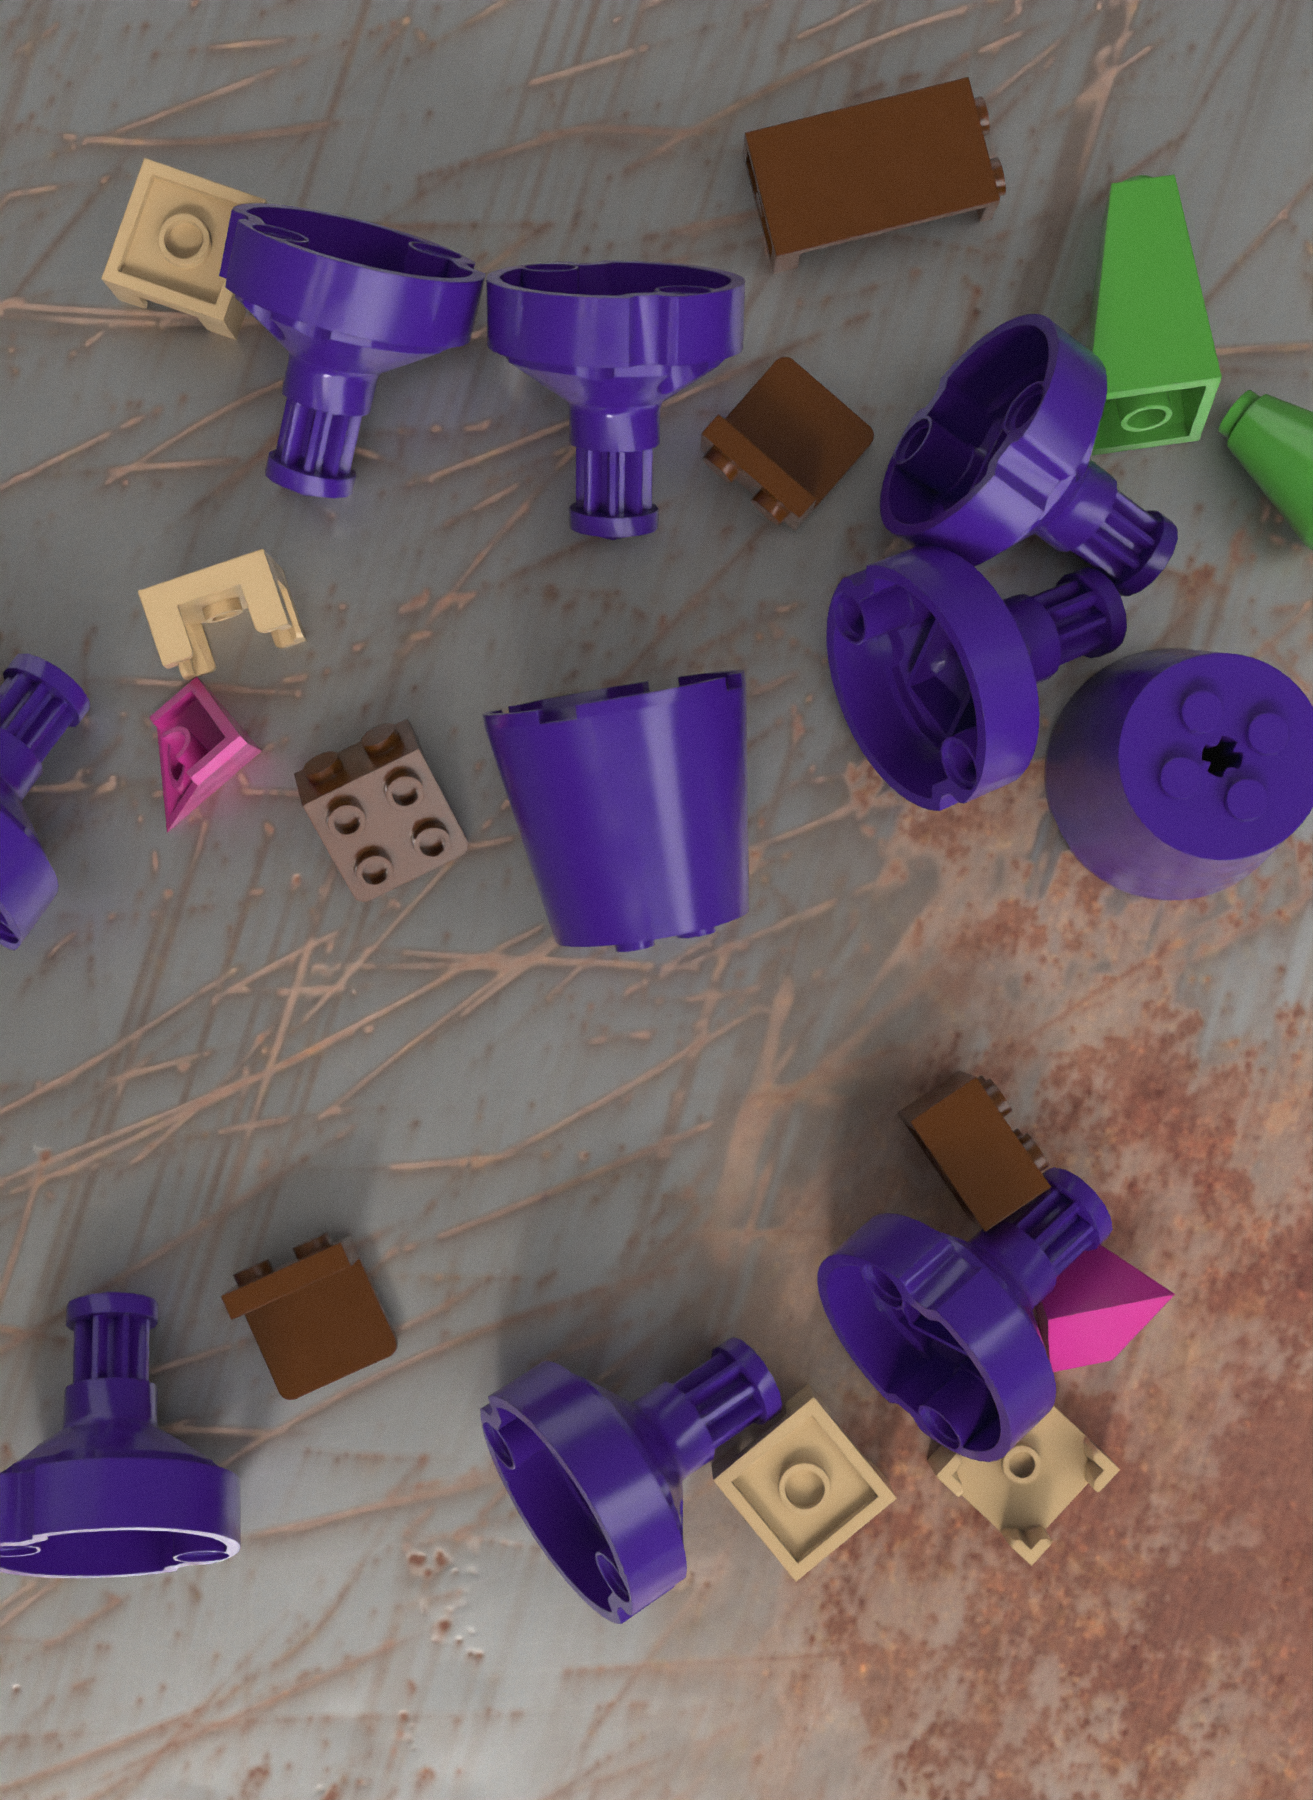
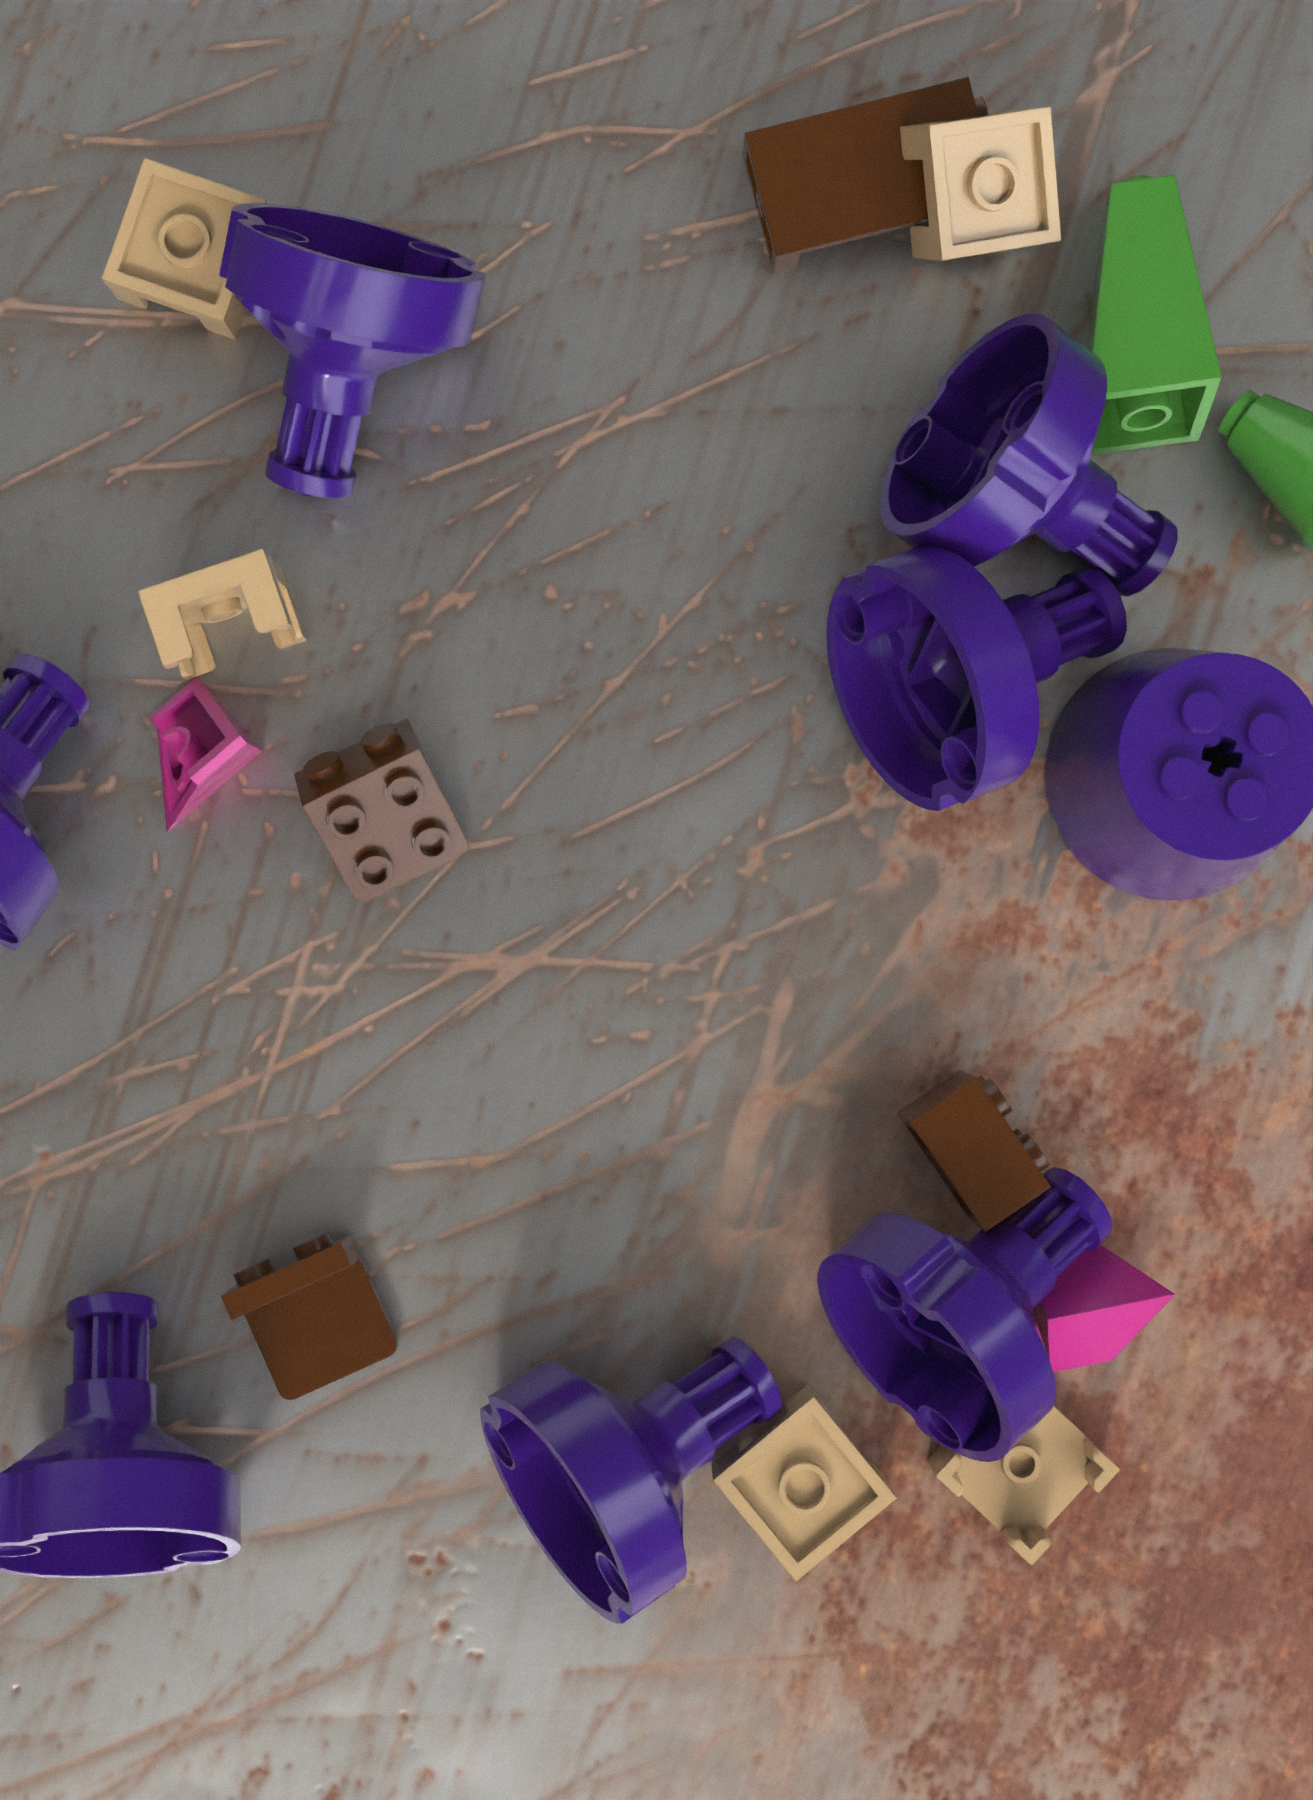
dark purple cone [483,670,749,952] -> none
dark purple piece [486,260,745,540] -> none
reddish brown bracket [700,357,874,532] -> none
none -> tan panel [900,107,1061,261]

